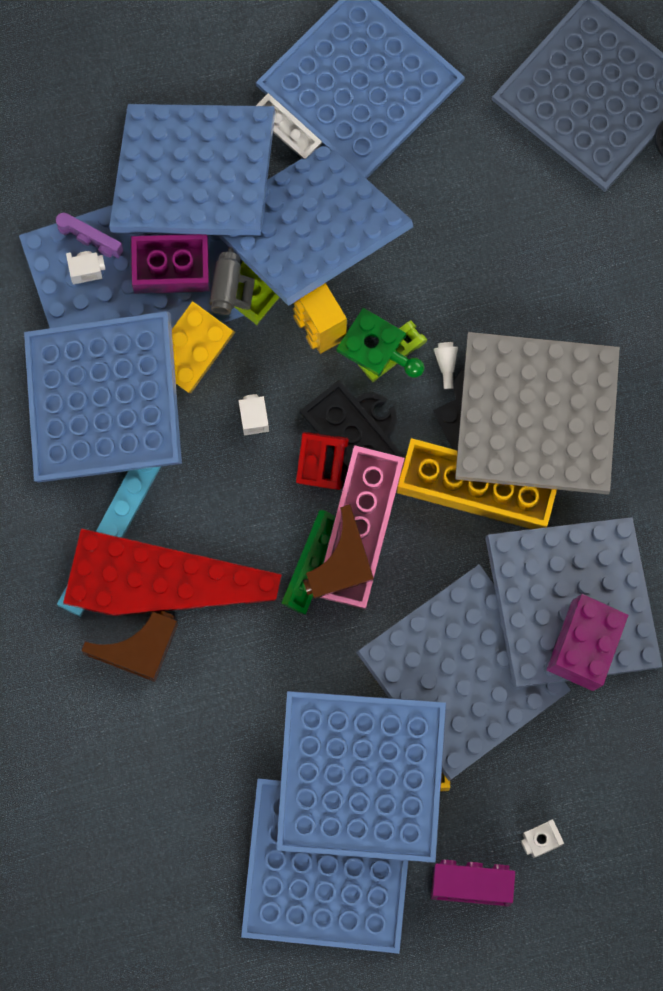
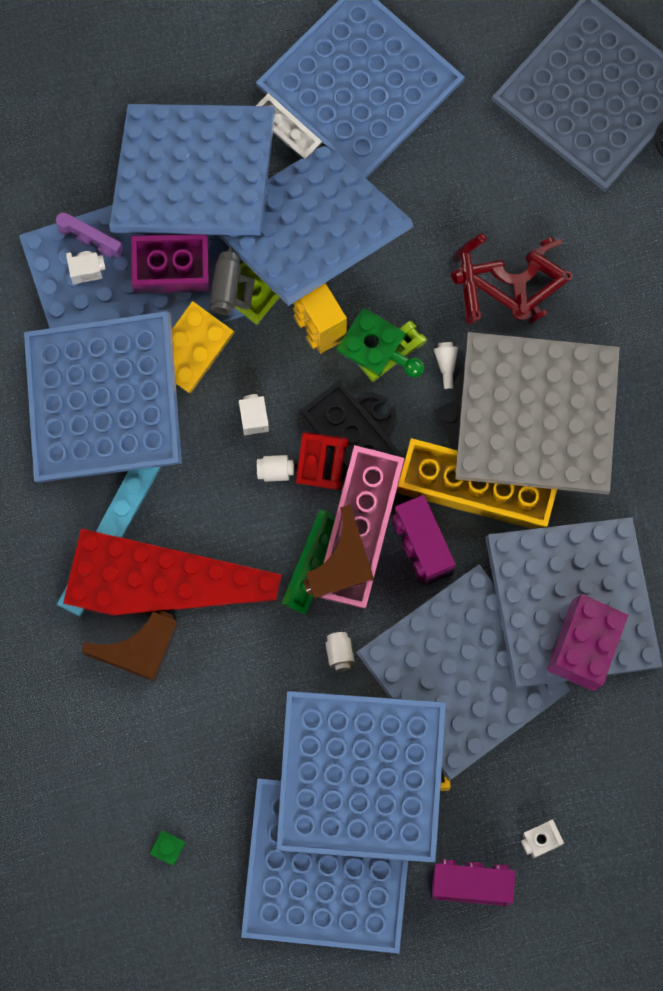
none -> green plate [150,831,185,866]
none -> white brick [257,455,294,482]
none -> white brick [325,632,355,672]
none -> magenta brick [392,495,456,586]
none -> dark red piece [451,233,573,324]

